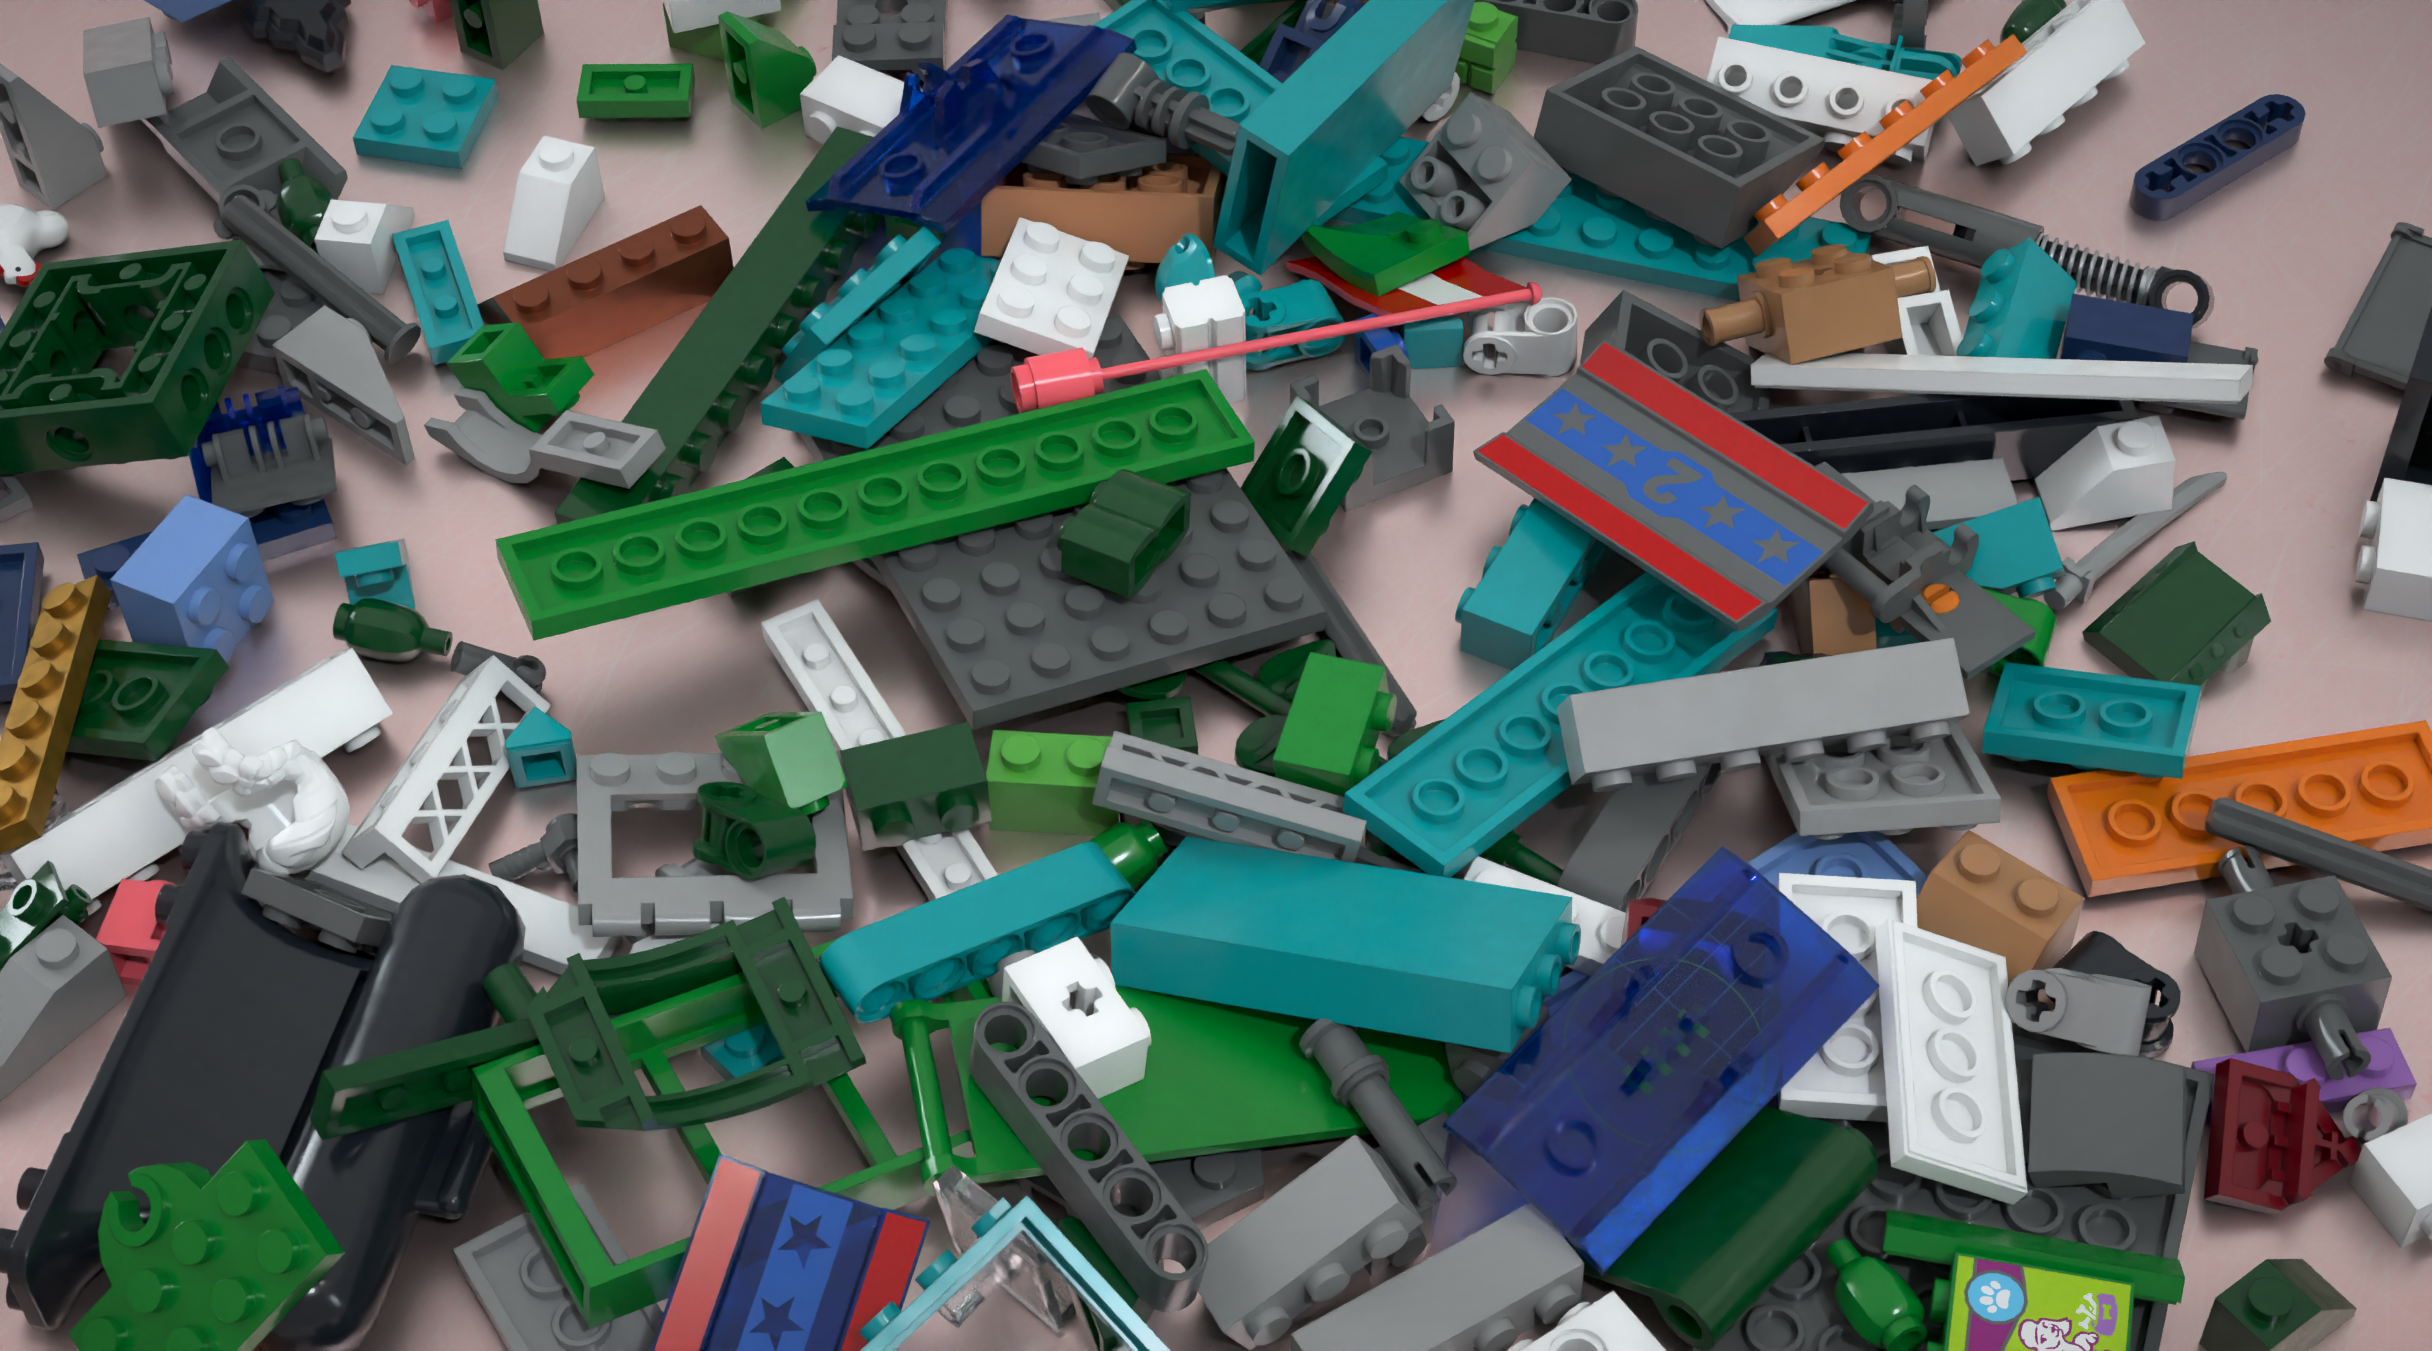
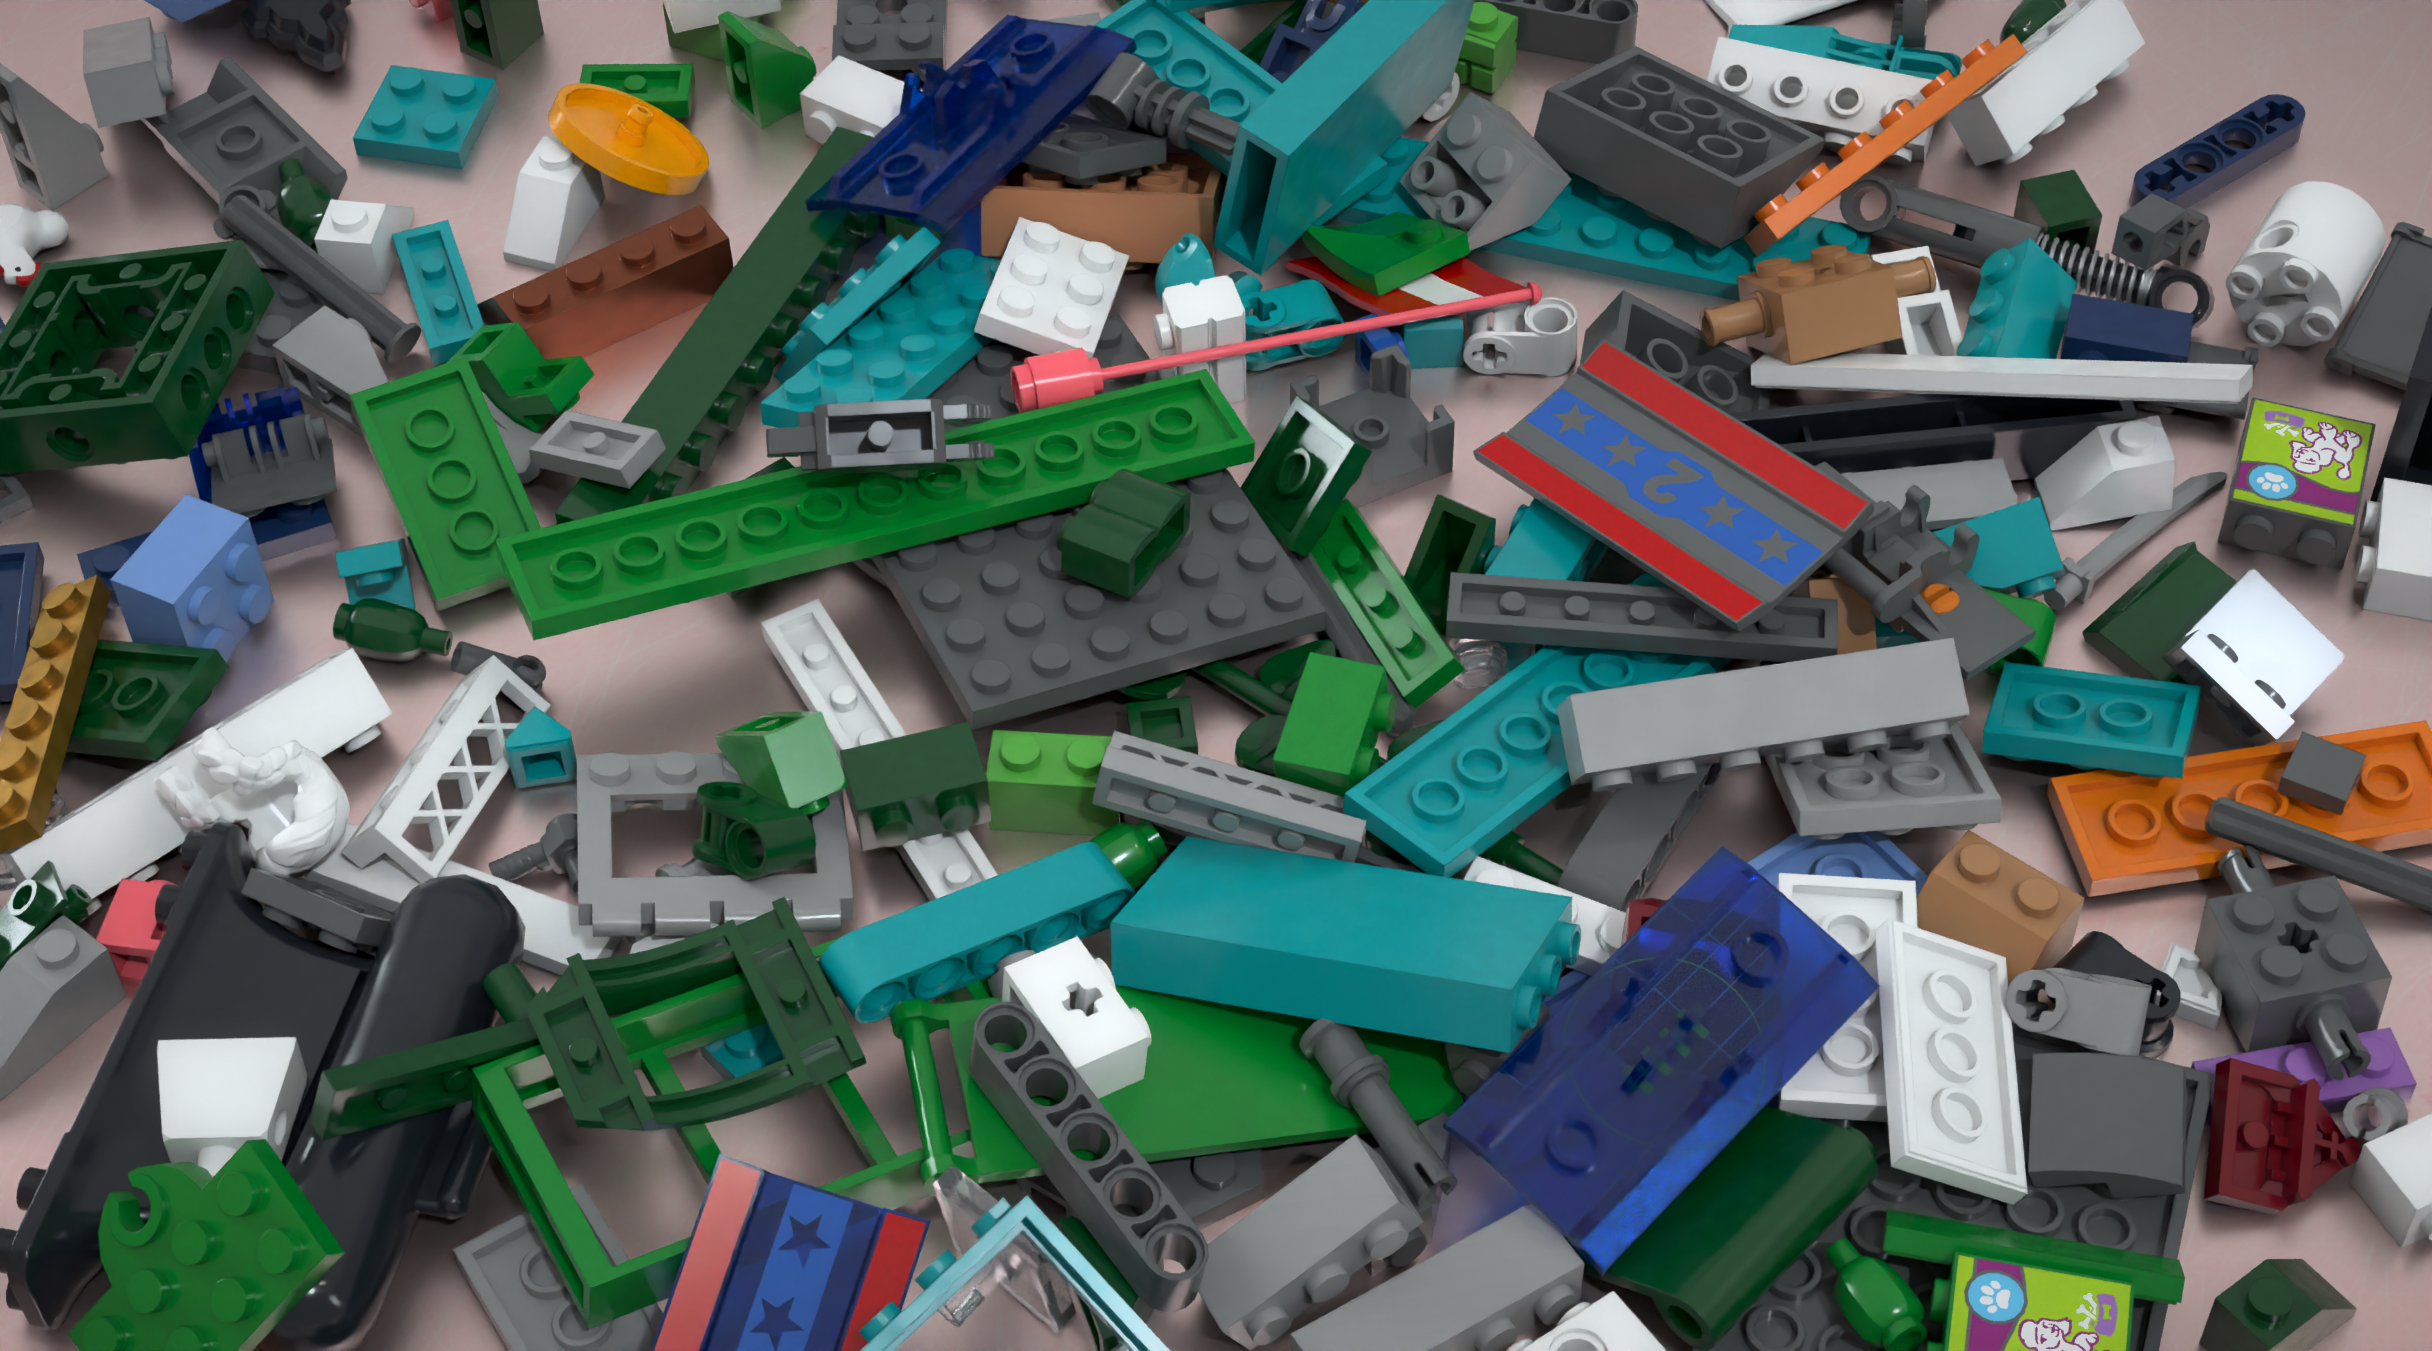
none -> white torso [157,1037,307,1177]
none -> green plate [350,357,541,611]
none -> light orange piece [548,83,709,195]
none -> dark grey hinge [766,399,995,475]
none -> green plate [1310,498,1466,709]
none -> dark green slope [1404,494,1496,634]
none -> dark grey plate [1446,572,1838,662]
none -> clear plate [1451,639,1508,689]
none -> dark green brick [2014,170,2103,254]
none -> dark grey piece [2111,193,2210,270]
none -> white tile [2155,942,2222,1030]
none -> bracket [2162,569,2344,747]
none -> brick [2217,397,2376,570]
none -> white cylinder [2226,181,2386,347]
none -> dark grey tile [2277,731,2366,815]

